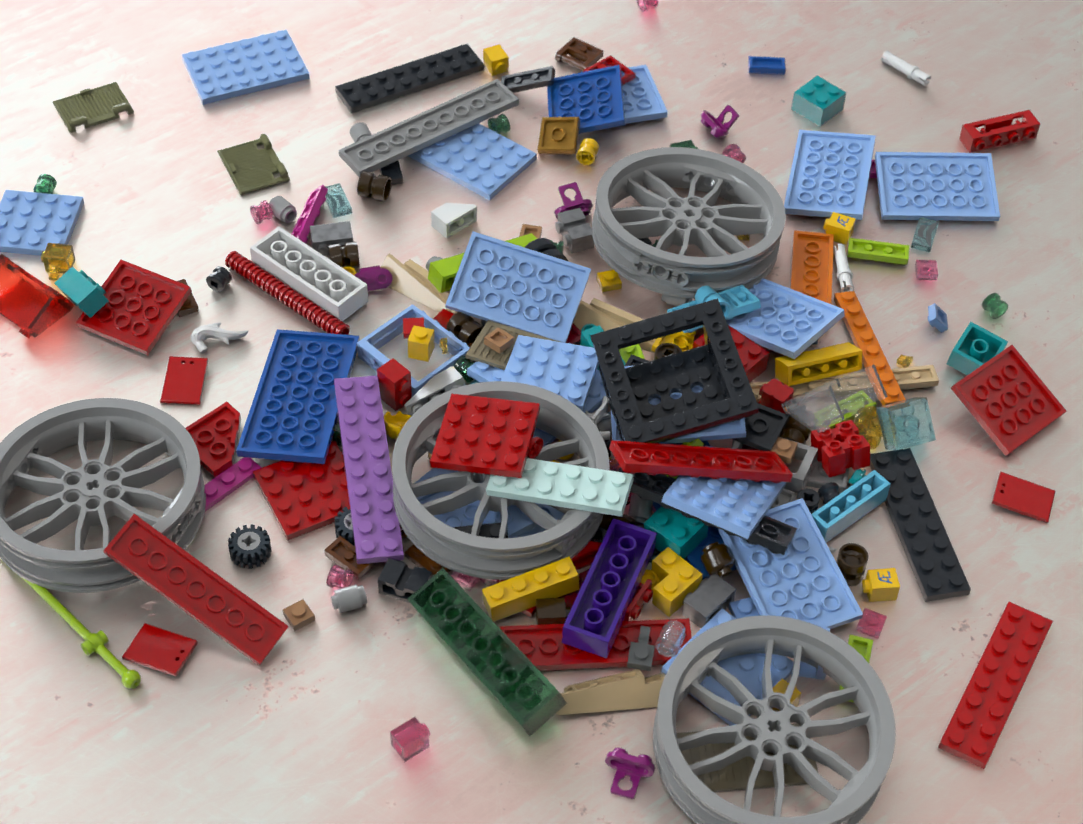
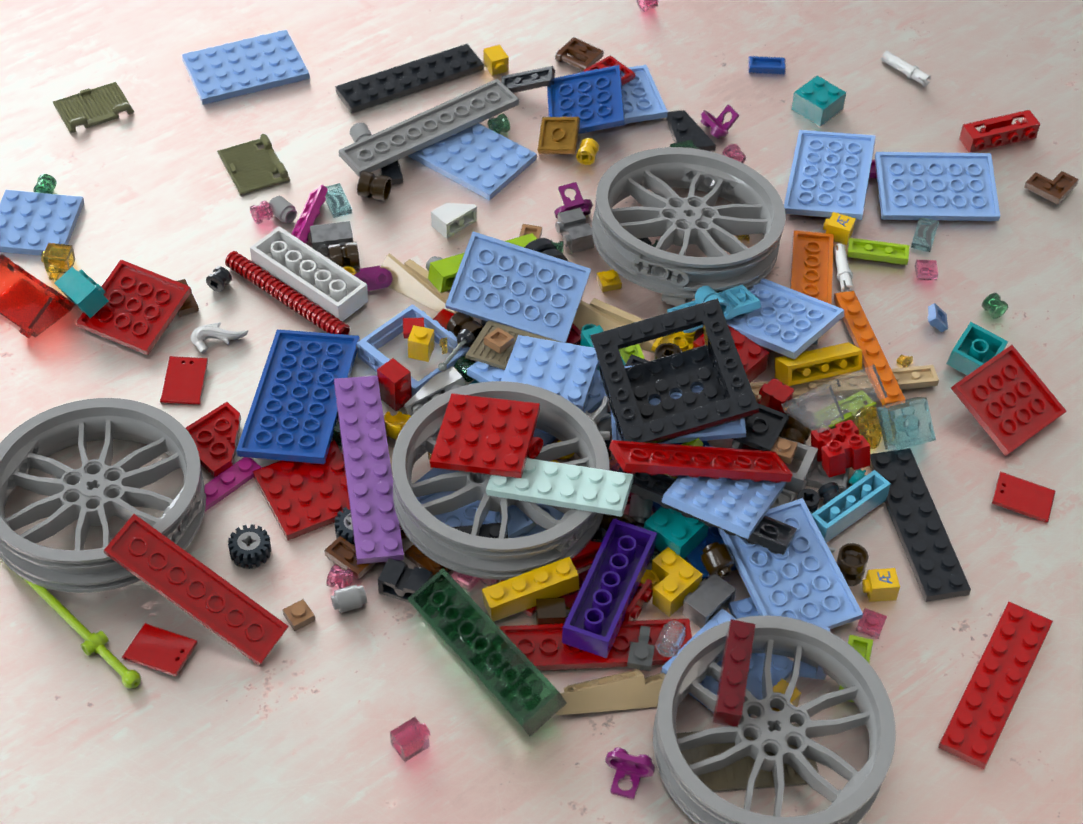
none -> hinge [438,329,476,371]
none -> black wing [666,110,716,151]
none -> dark red brick [713,619,756,727]
none -> reddish brown plate [1024,171,1079,205]

